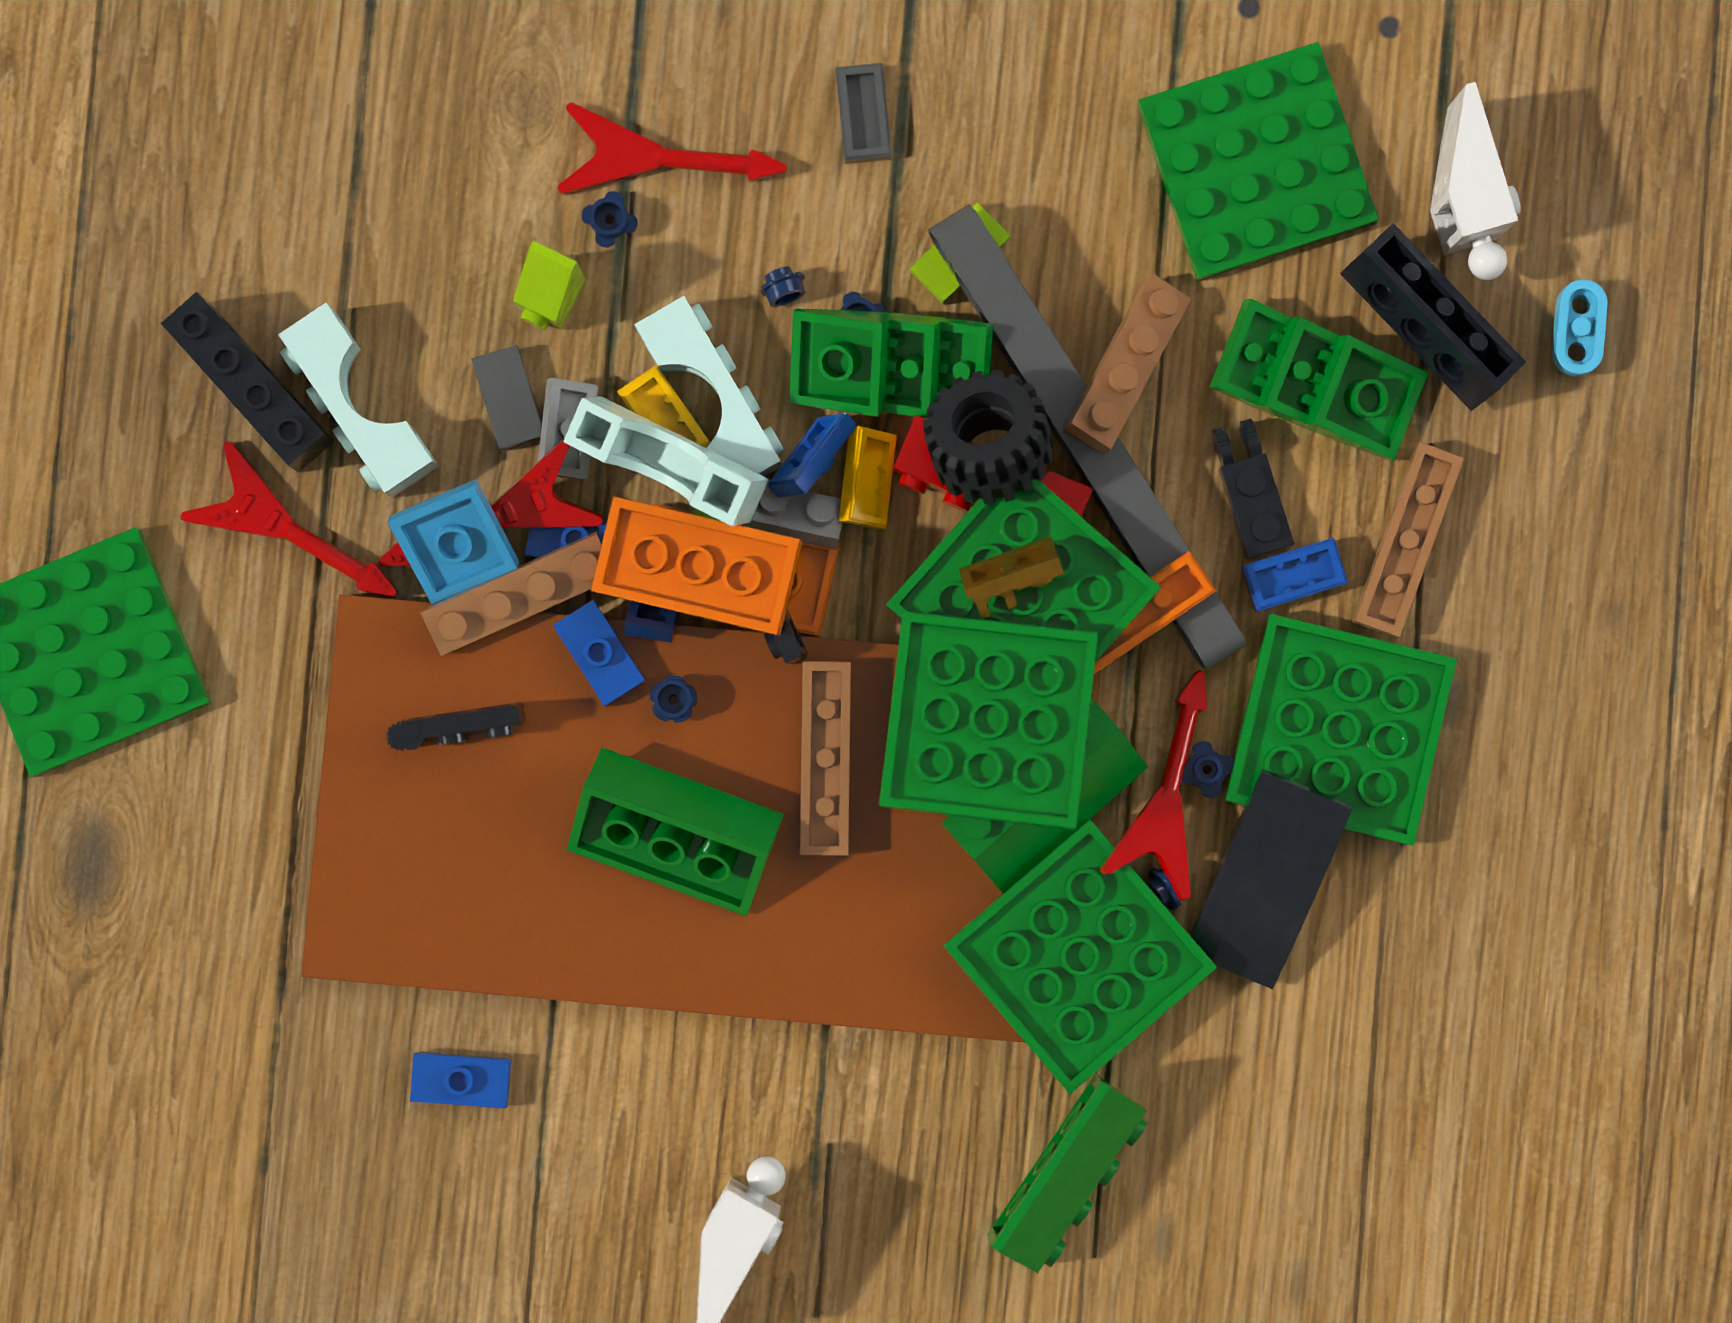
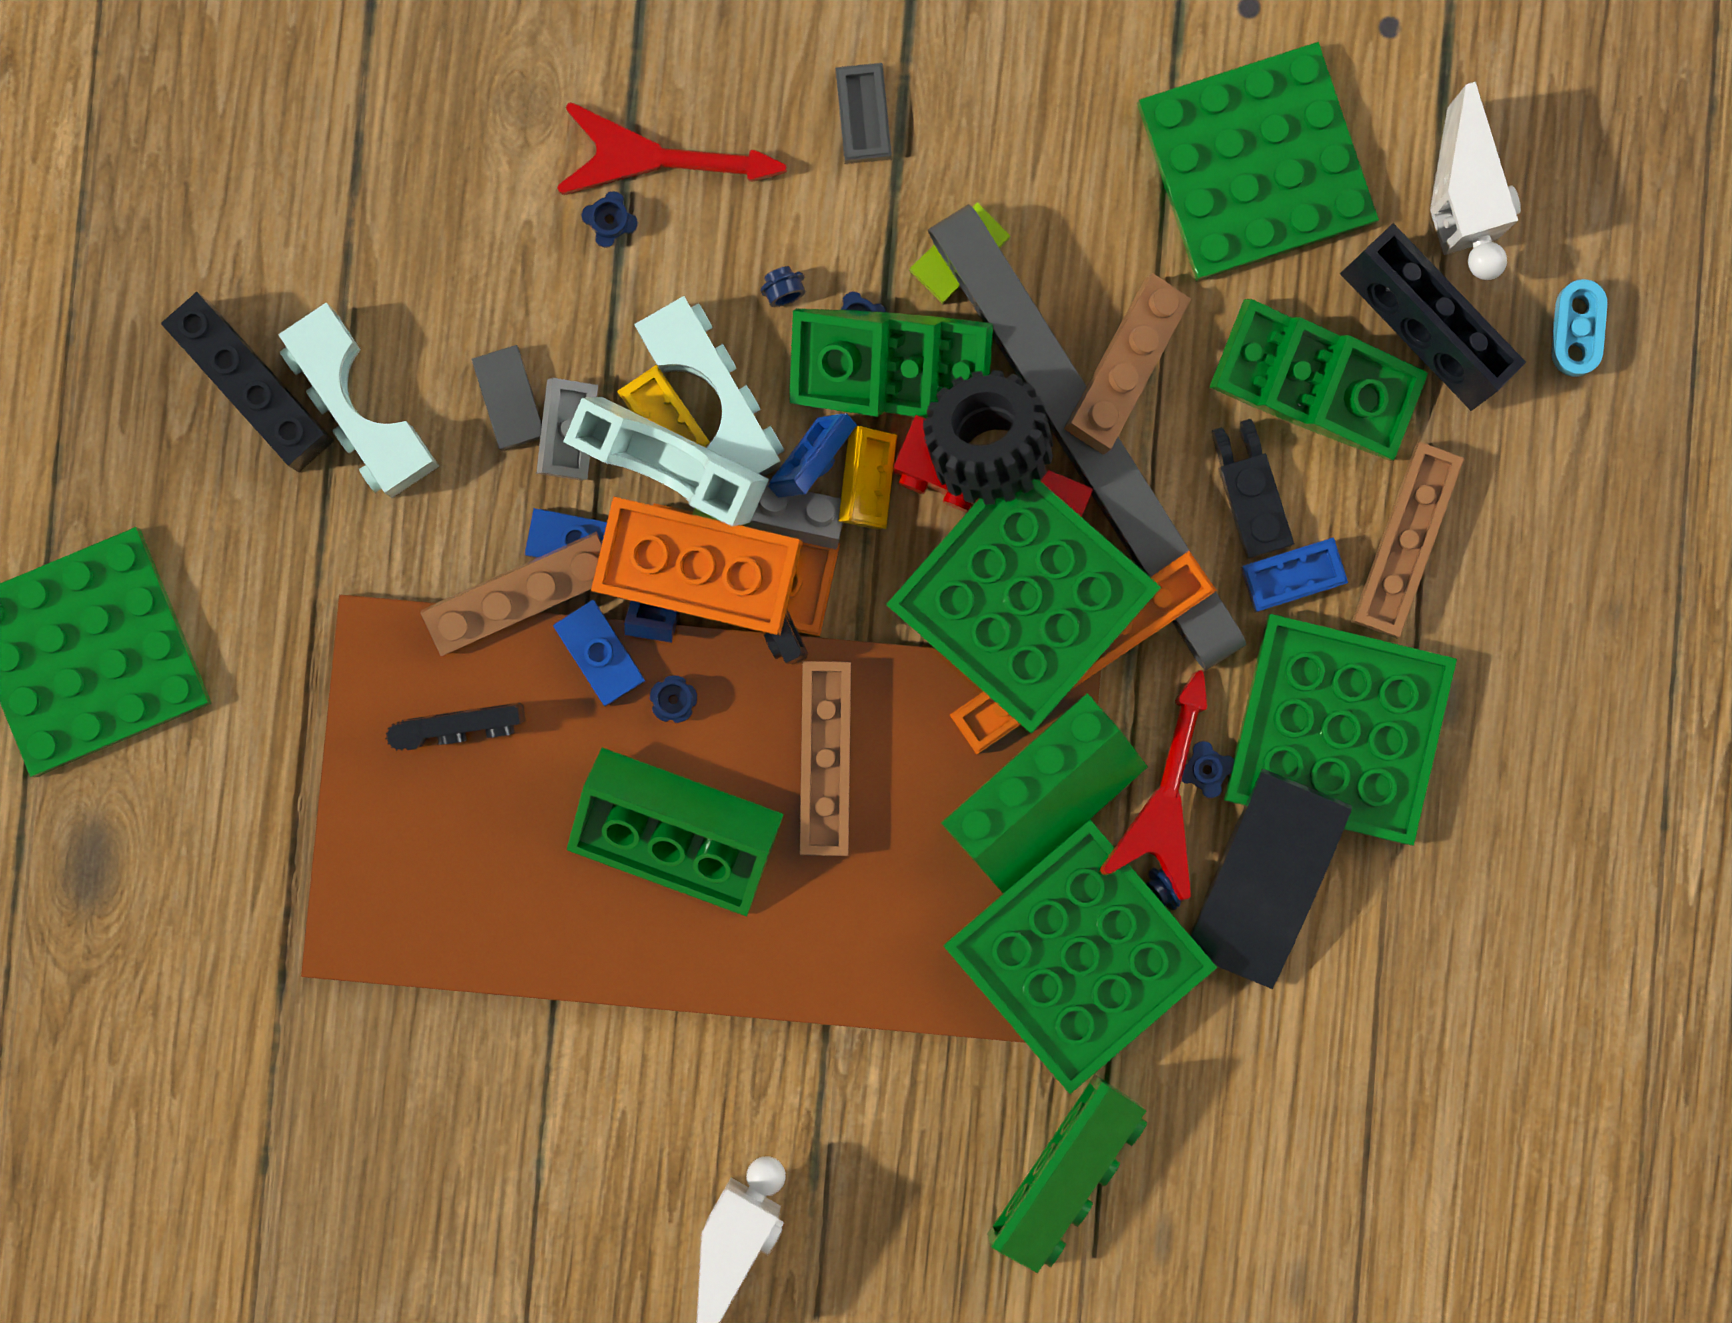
red piece [181,441,398,597] -> none
red piece [378,439,604,566] -> none
dark azure plate [387,479,520,604] -> none
blue plate [410,1052,512,1108] -> none
lime slope [513,241,586,331] -> none
green plate [879,611,1098,830] -> none
pearl gold plate [959,536,1064,618] -> none

